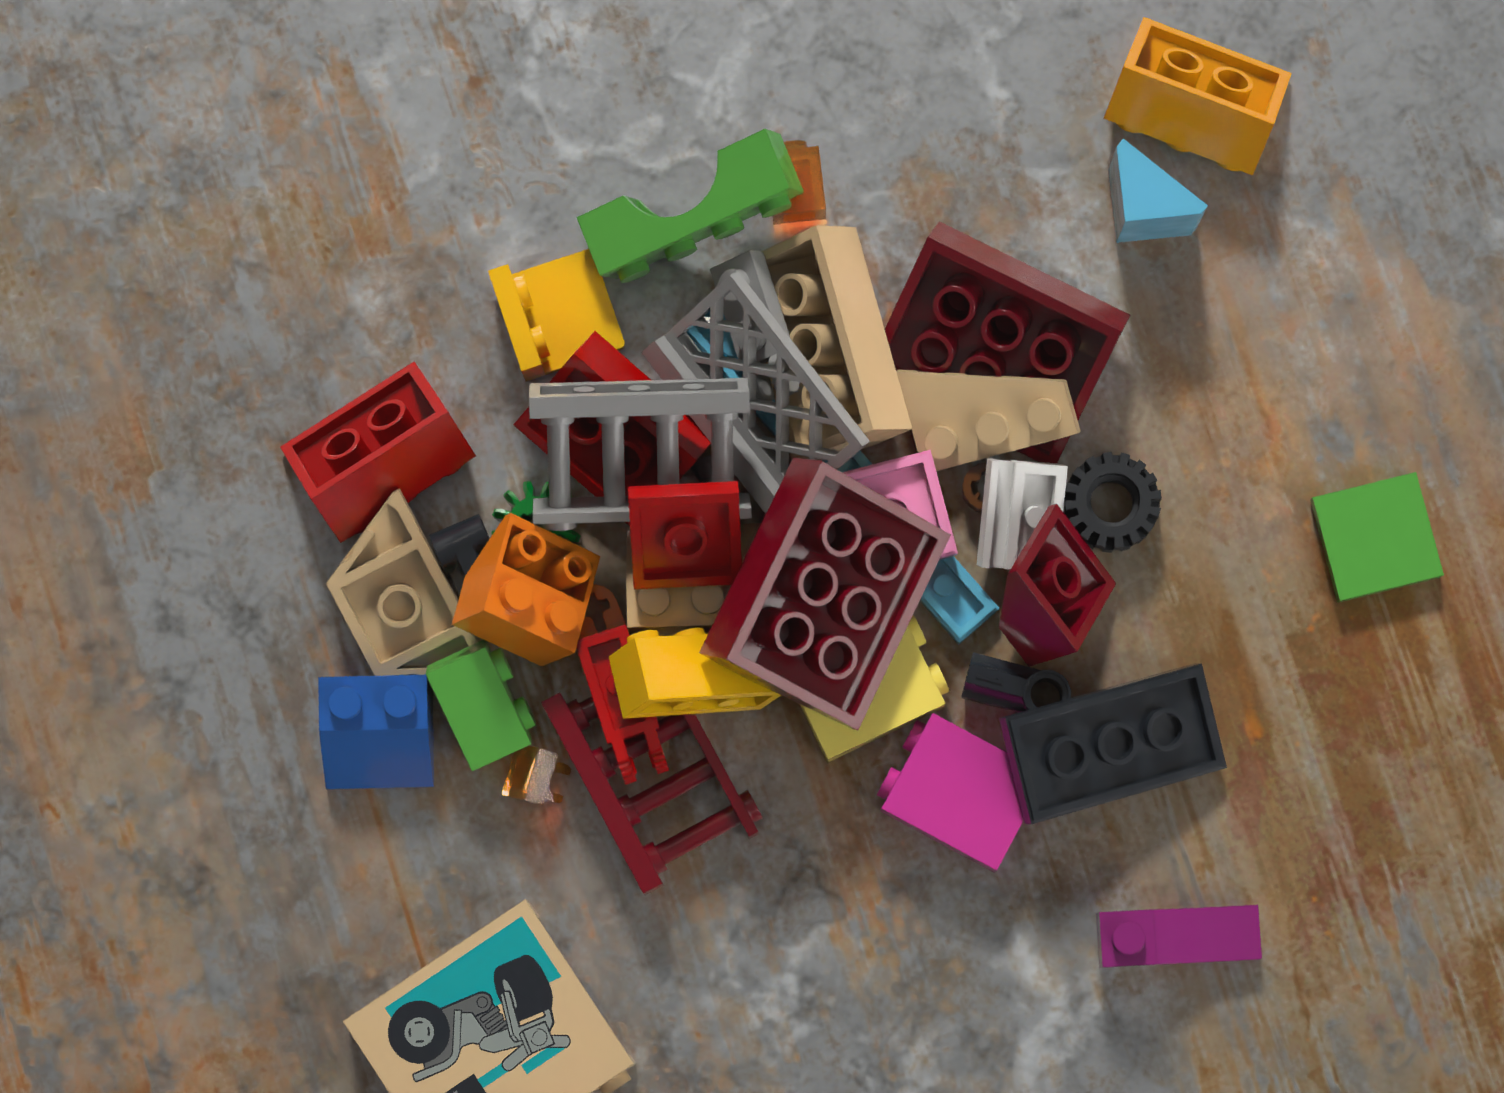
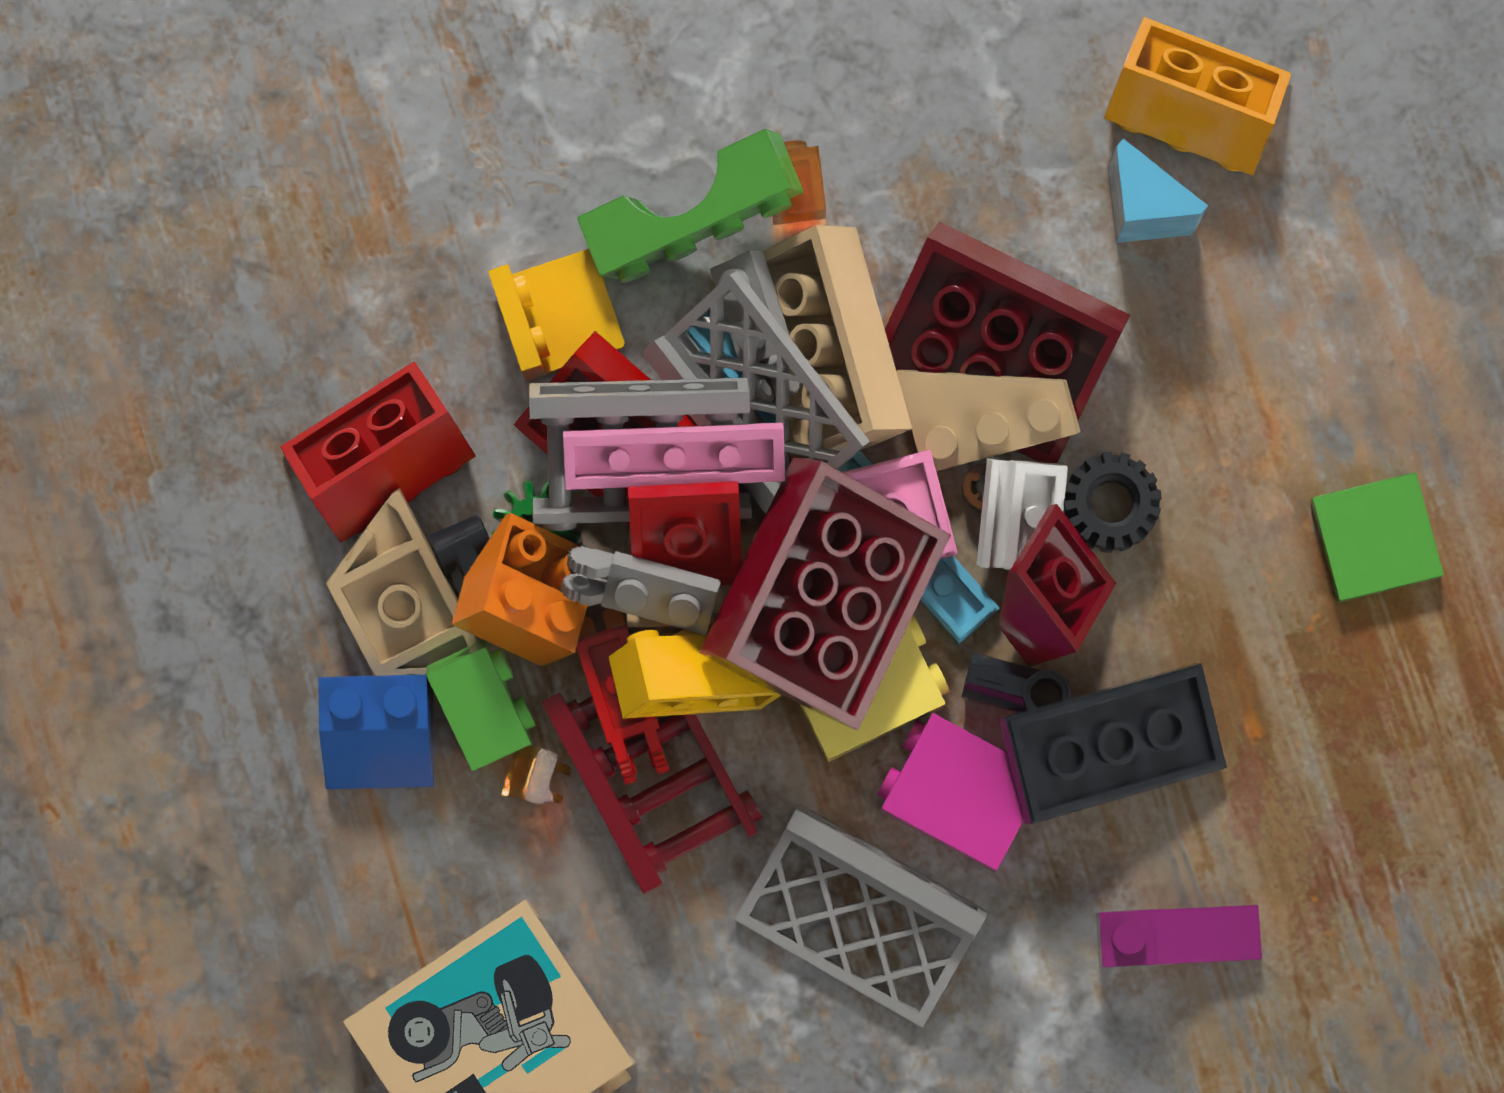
none -> light grey hinge [561,546,721,635]
none -> bright pink plate [563,423,785,490]
none -> light grey fence [734,804,988,1028]

